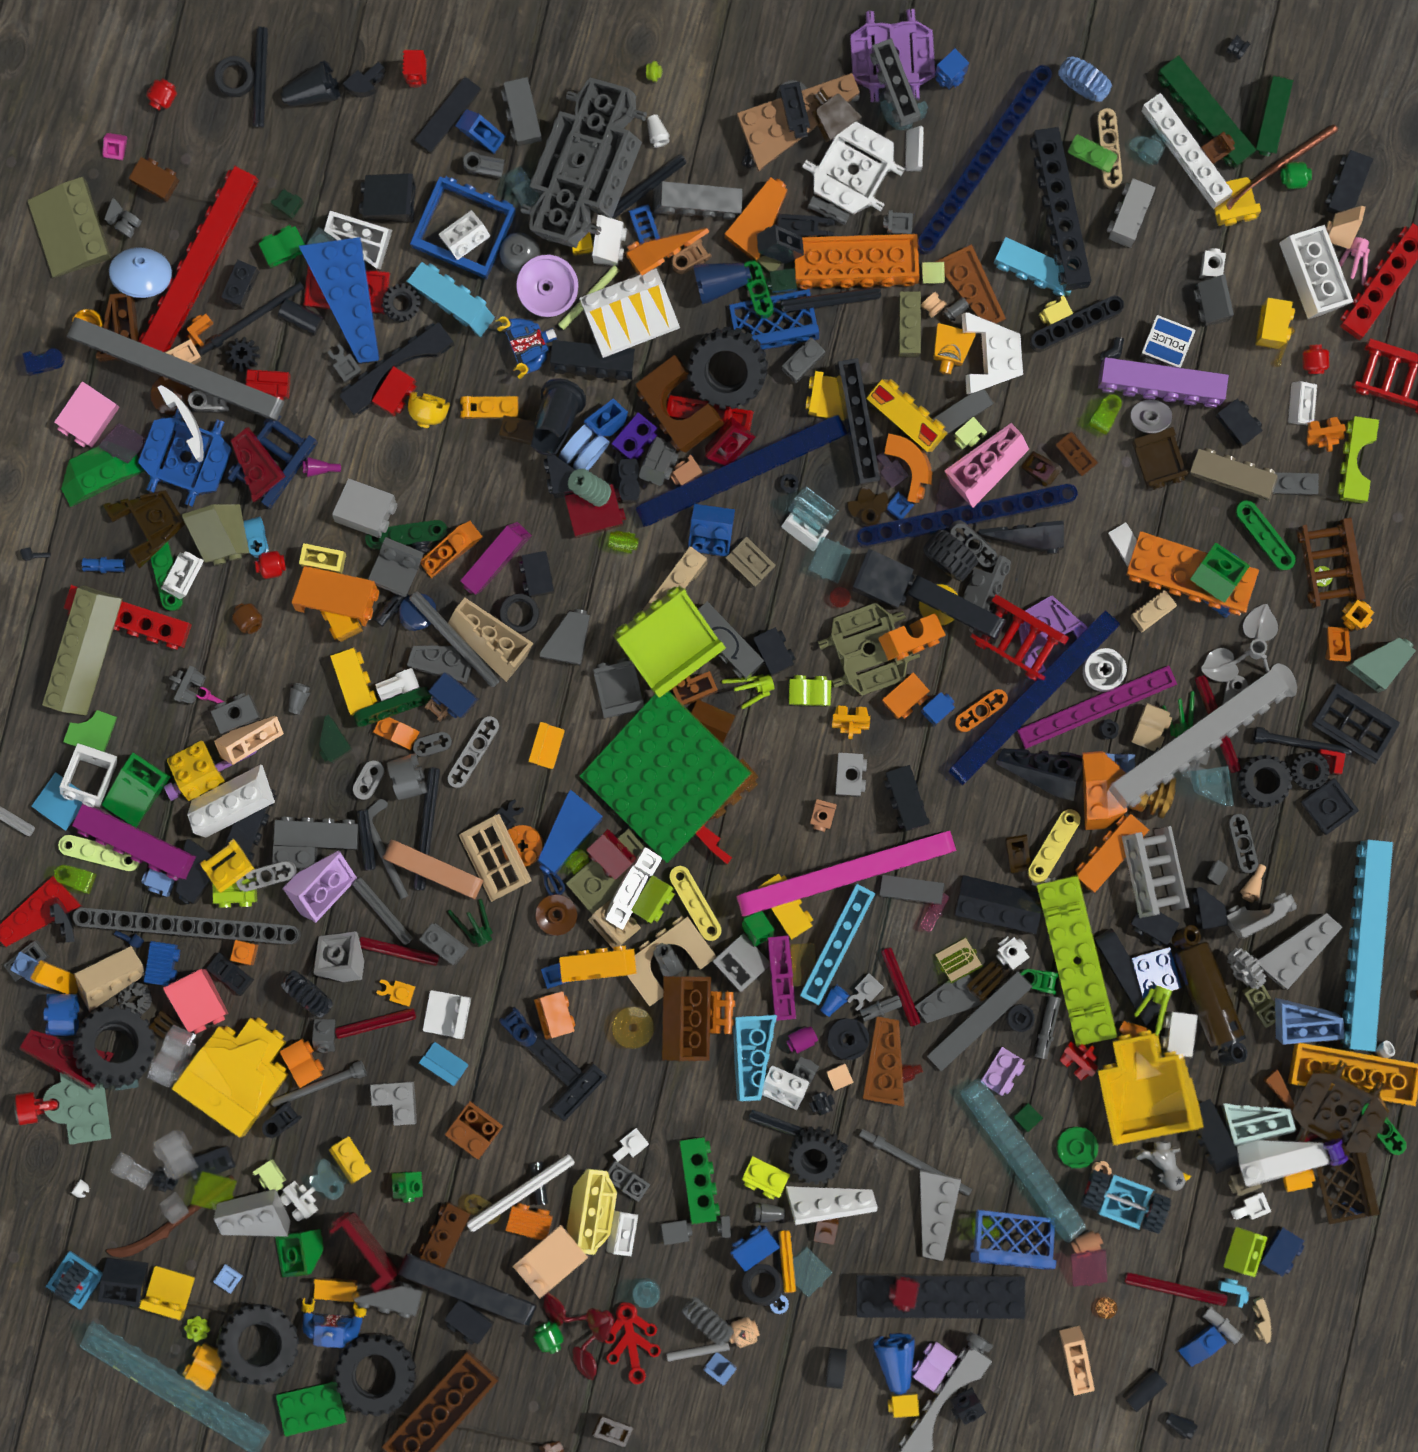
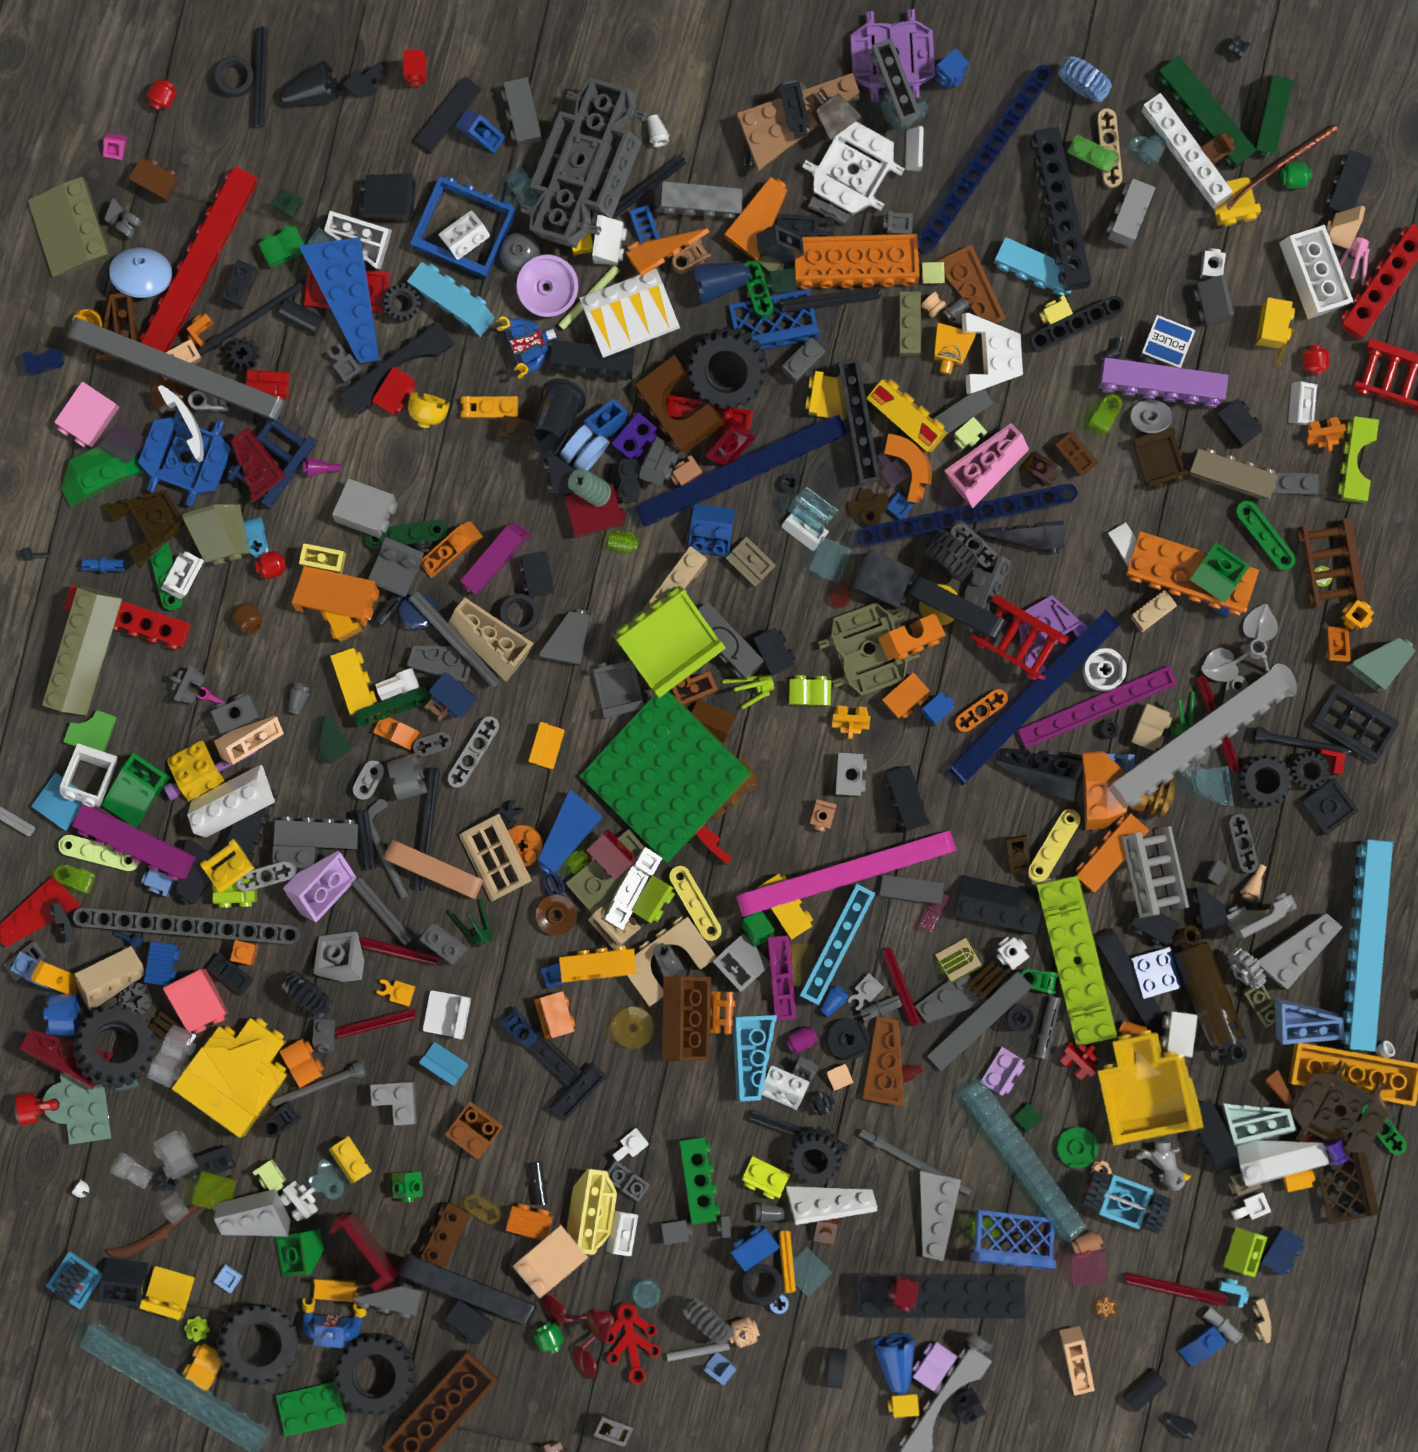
dark grey piece [464,152,505,178] -> none
white axle [467,1155,574,1232] -> none
lime plate [646,61,662,82] -> none
lime plant [1134,985,1172,1036] -> none

